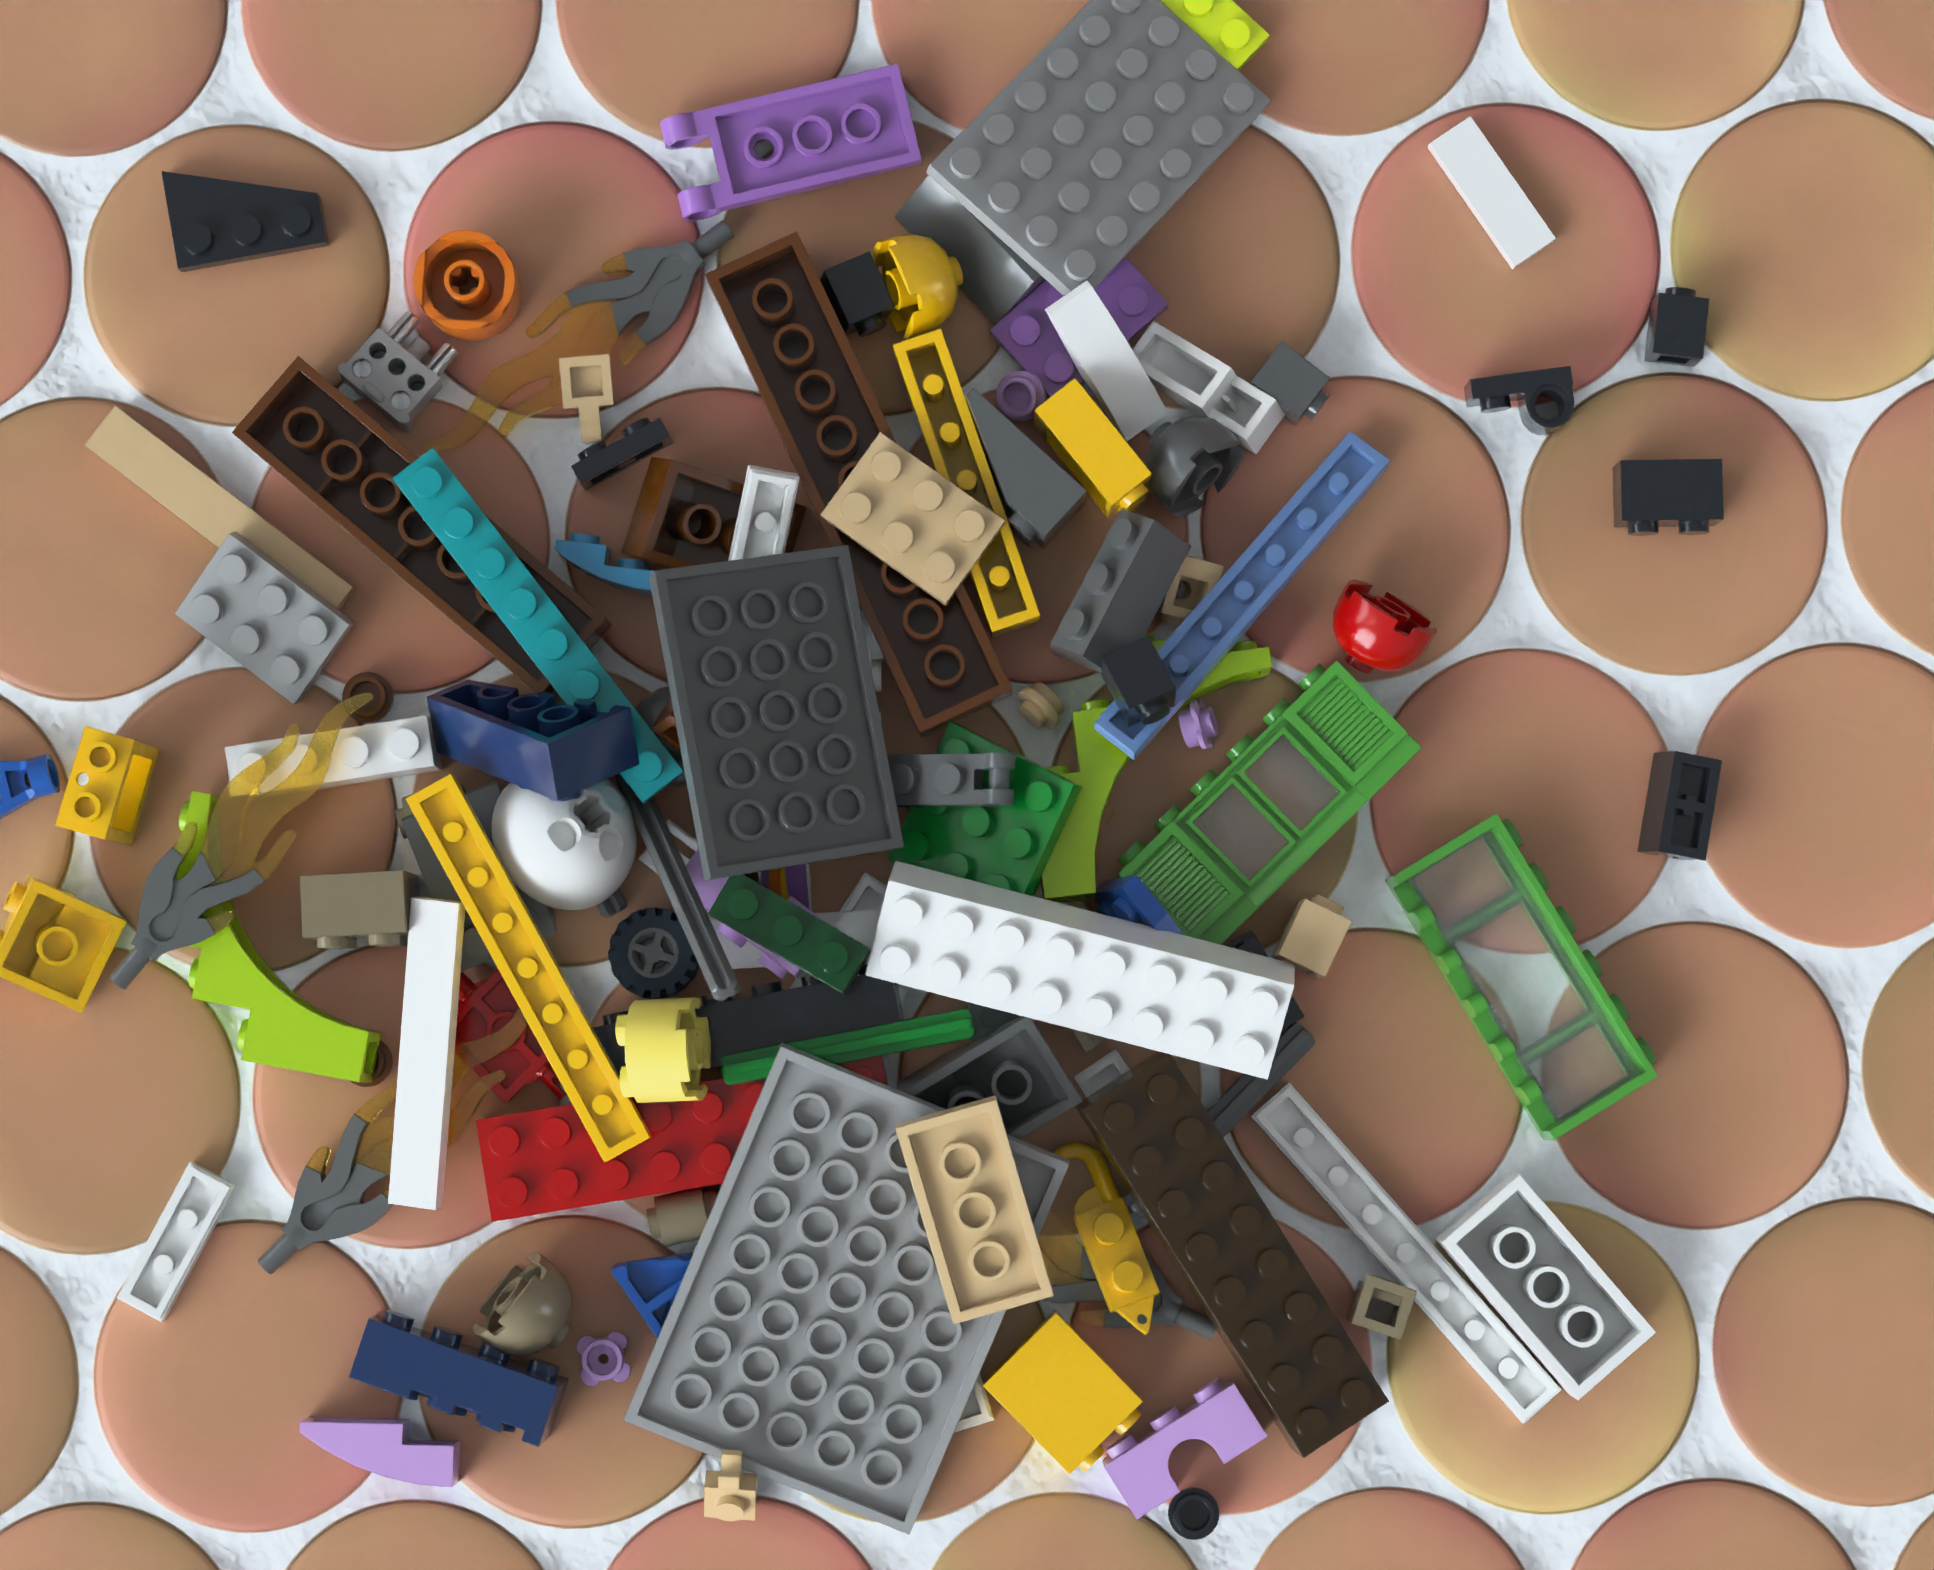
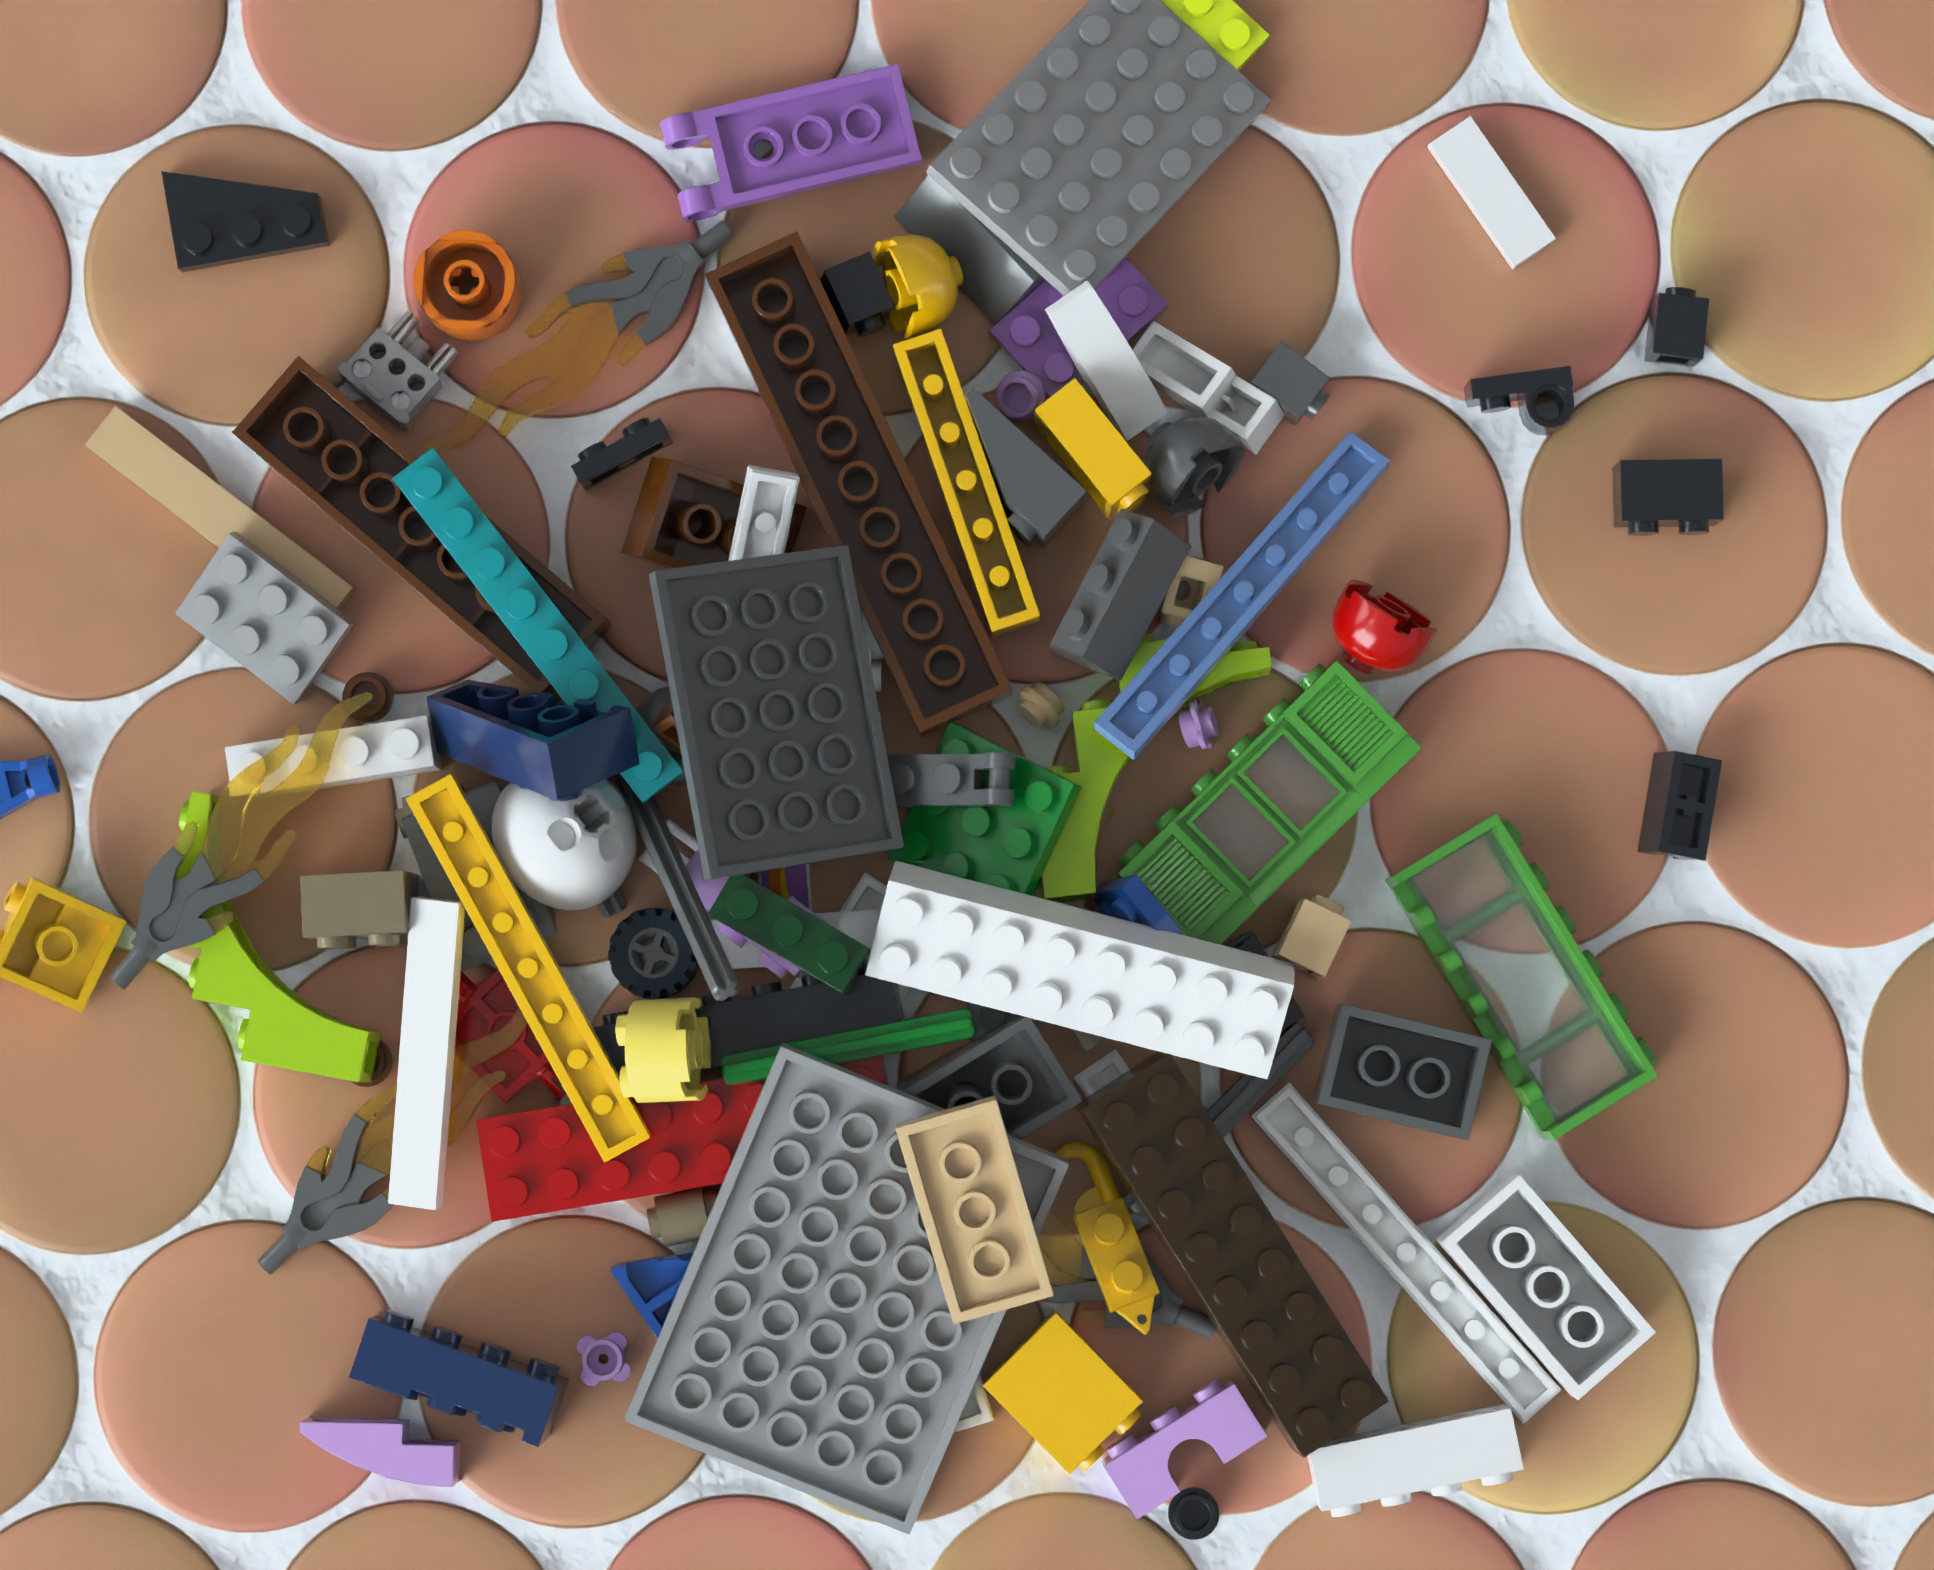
yellow window [55,726,160,846] -> none
white tile [117,1162,237,1322] -> none
dark tan cylinder [473,1252,572,1357] -> none
dark azure slope [555,533,654,596] -> none
tan plate [559,353,614,443] -> none
tan plate [704,1449,757,1522] -> none
tan plate [821,432,1005,606] -> none
black brick [1101,635,1176,727] -> none
dark tan brick [1346,1274,1417,1340] -> none
none -> white brick [1307,1404,1524,1517]
none -> dark grey brick [1313,1003,1492,1140]

